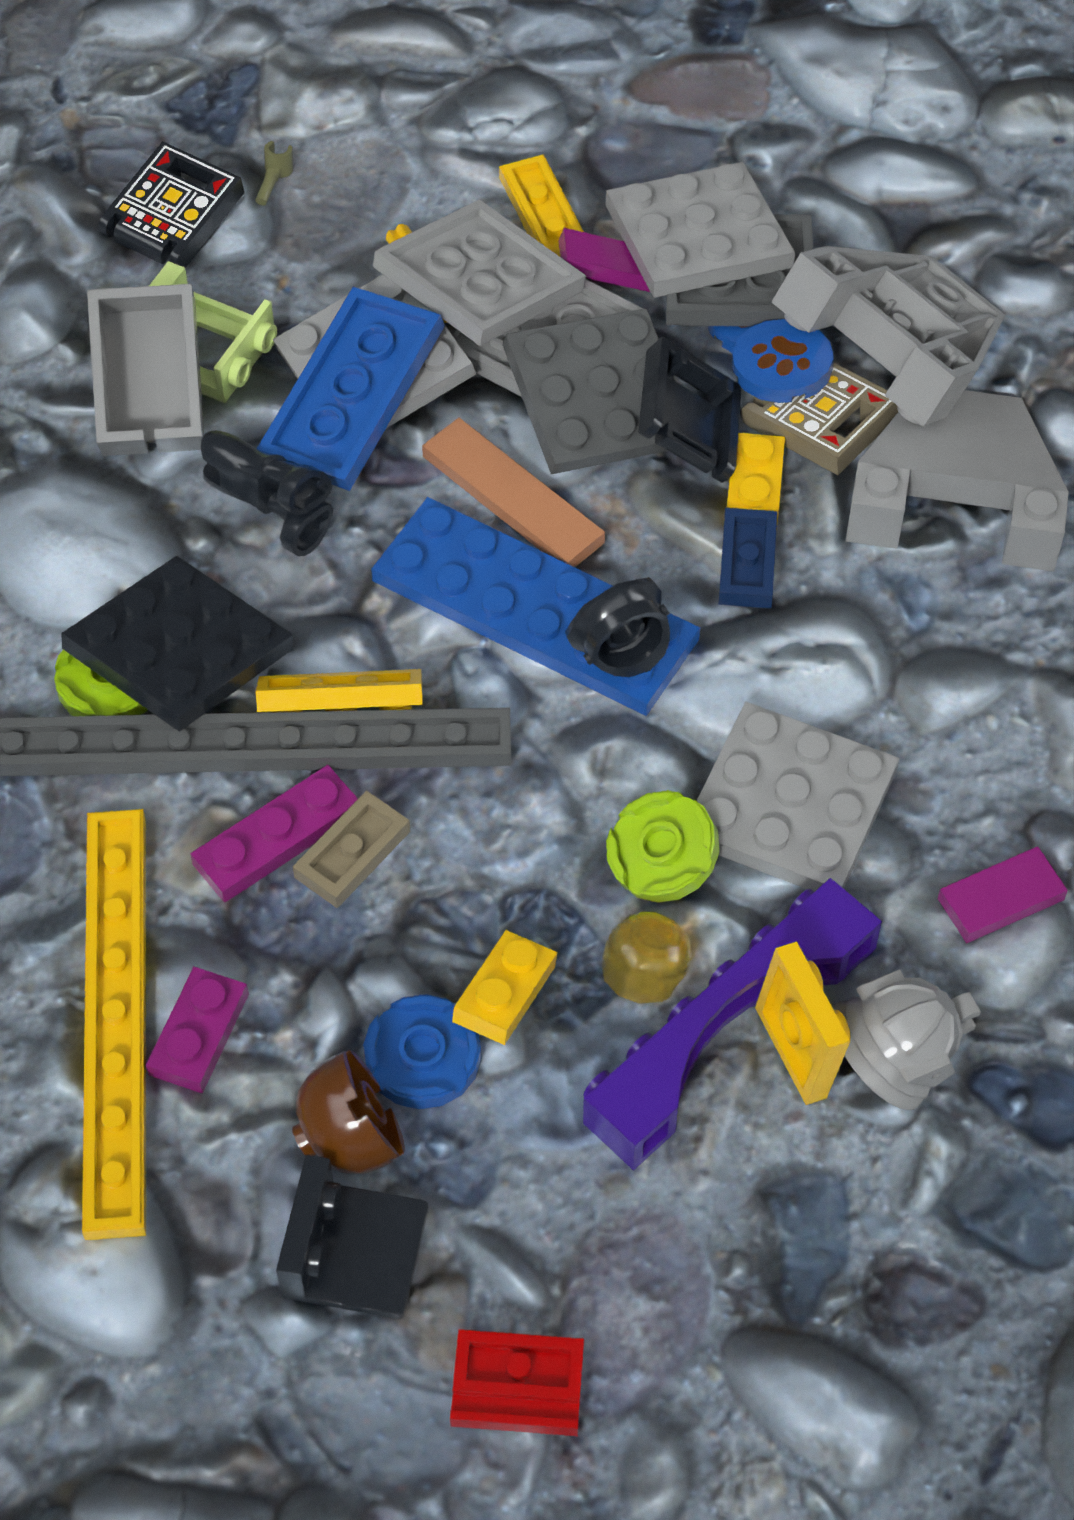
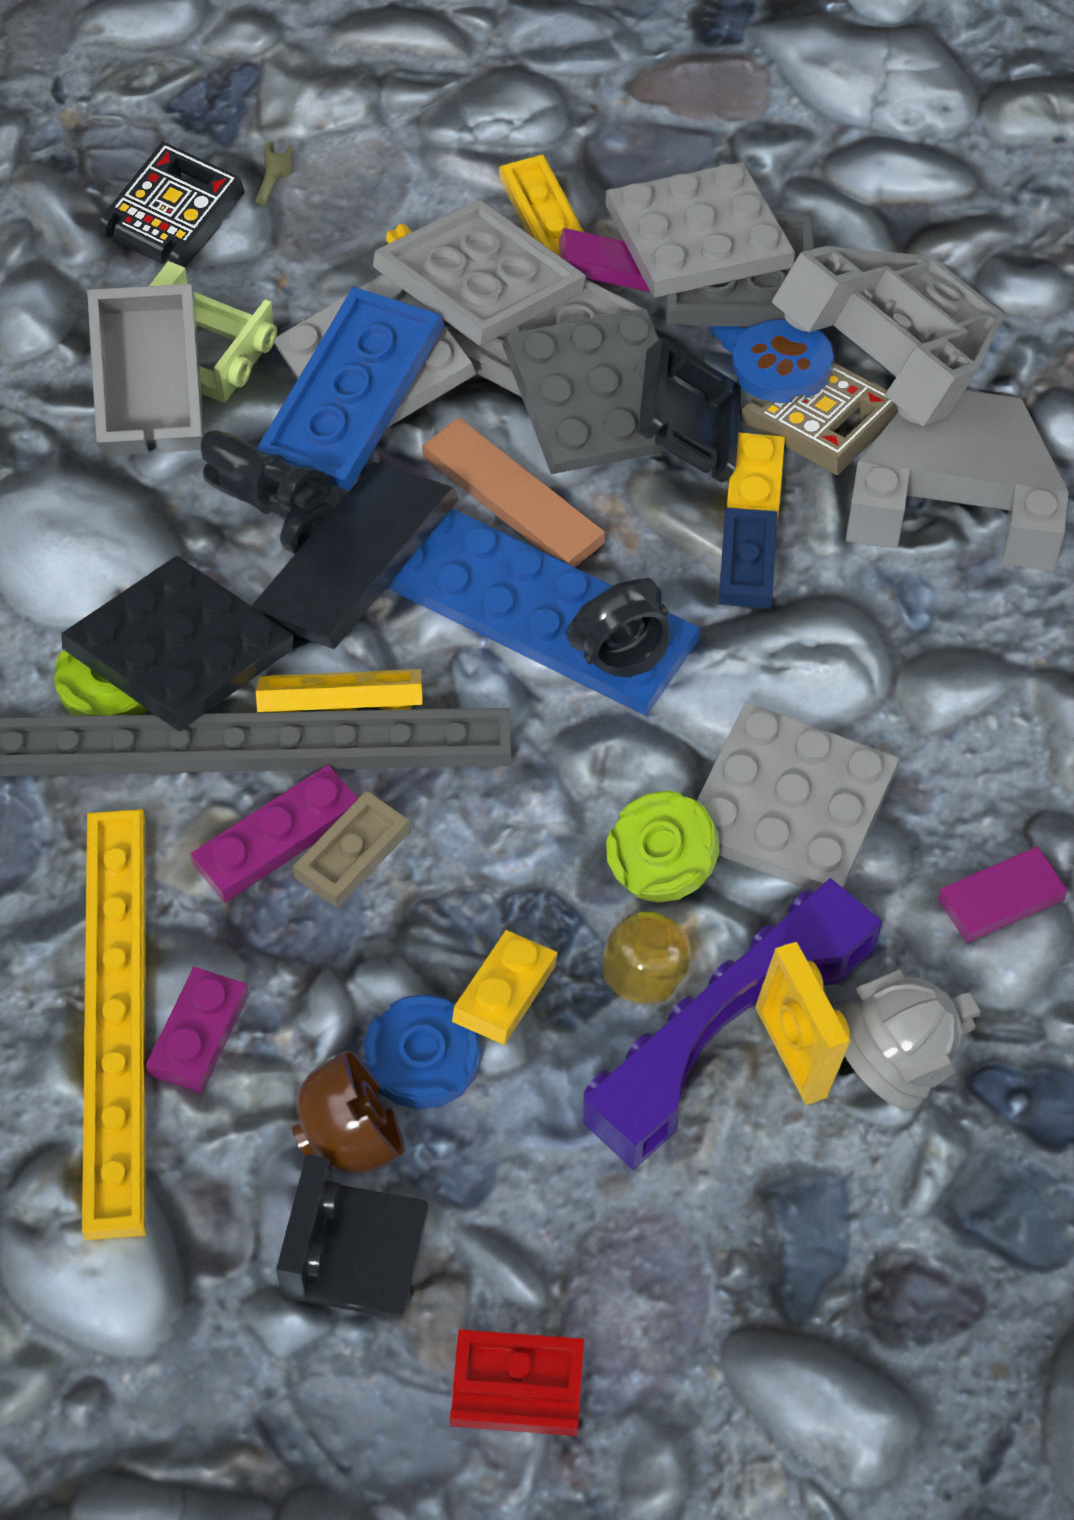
none -> black tile [251,462,458,650]

